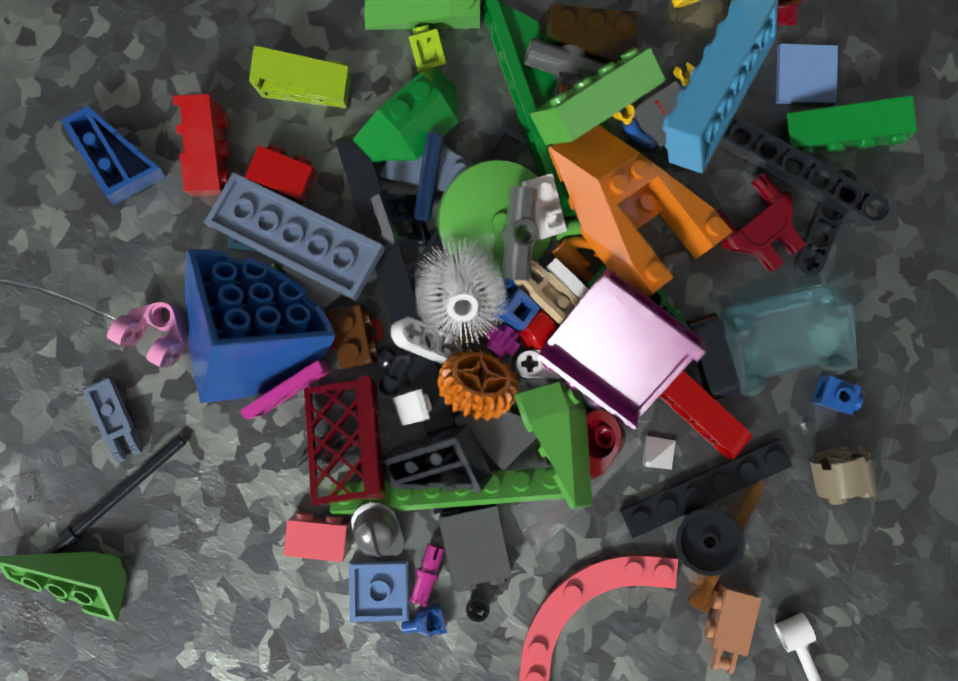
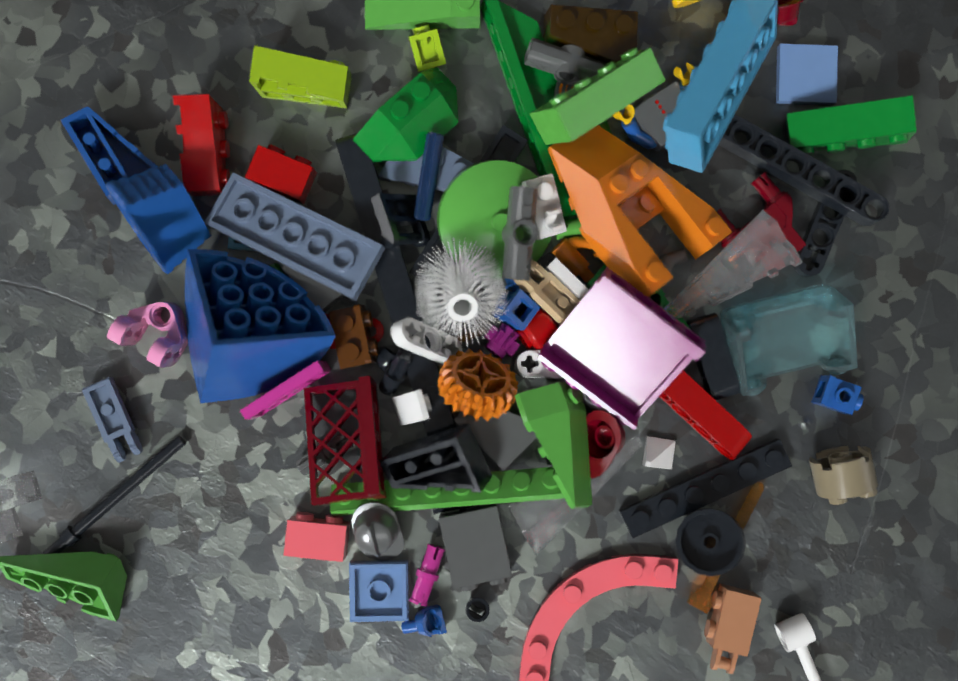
none -> blue piece [106,163,212,274]
none -> clear wedge [664,210,803,319]

